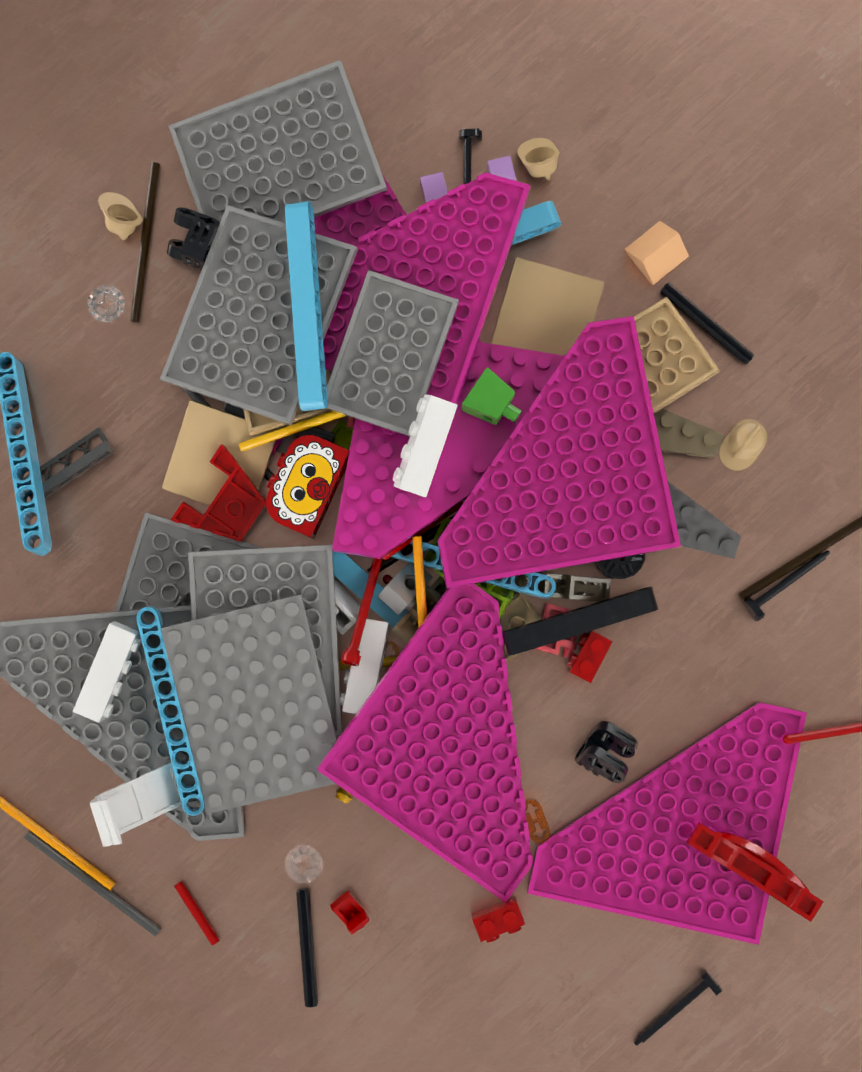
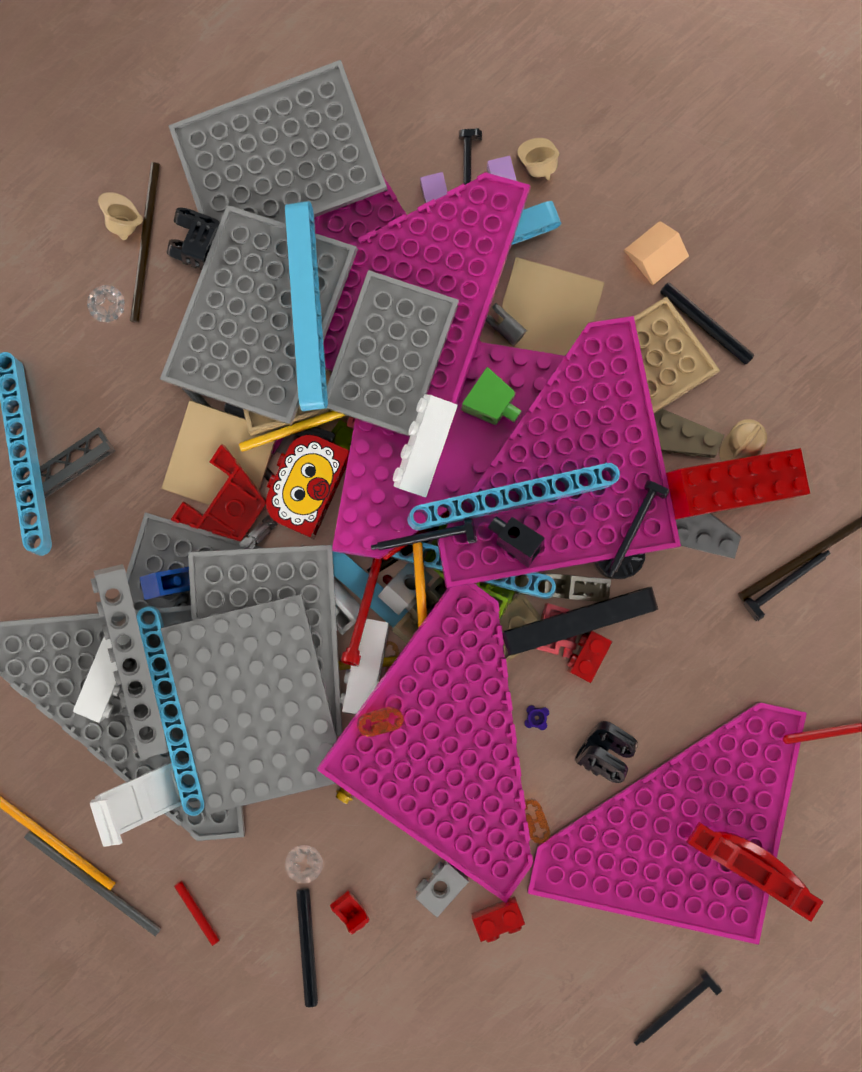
none -> light grey brick [91,564,168,760]
none -> blue slope [140,567,190,600]
none -> light grey axle [240,515,278,549]
none -> clear orange beam [357,707,404,737]
none -> black piece [371,518,477,550]
none -> medium azure beam [407,463,620,530]
none -> light grey brick [416,861,469,917]
none -> dark grey hinge [485,303,527,346]
none -> black torso [488,516,545,567]
none -> dark purple plate [524,705,549,730]
none -> black piece [607,480,669,578]
none -> red brick [666,448,810,520]

